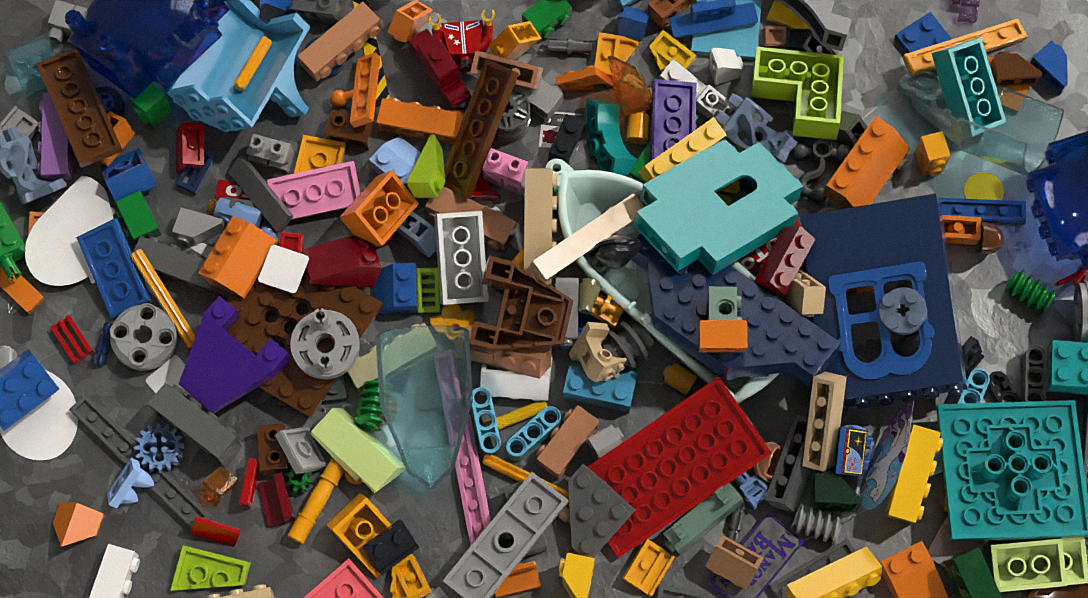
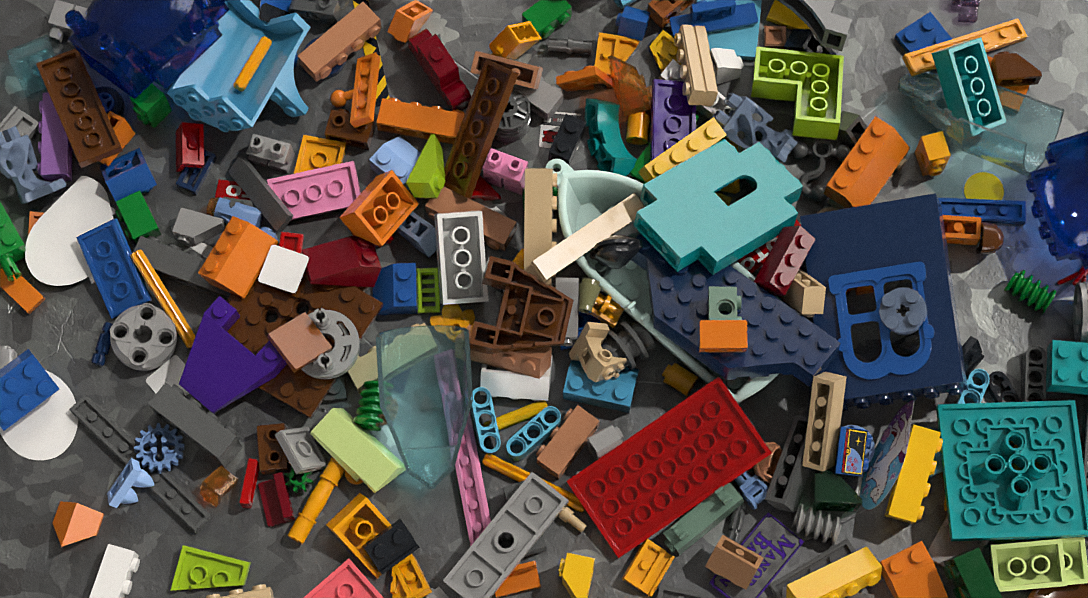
red tile [50,315,94,364] -> none
red slope [191,516,241,546] -> none
red torso [428,9,495,72] -> none
dark grey plate [568,464,636,558] -> none
blue slope [1030,40,1068,95] -> none
none -> tile [267,312,332,373]
none -> tan brick [674,25,718,106]

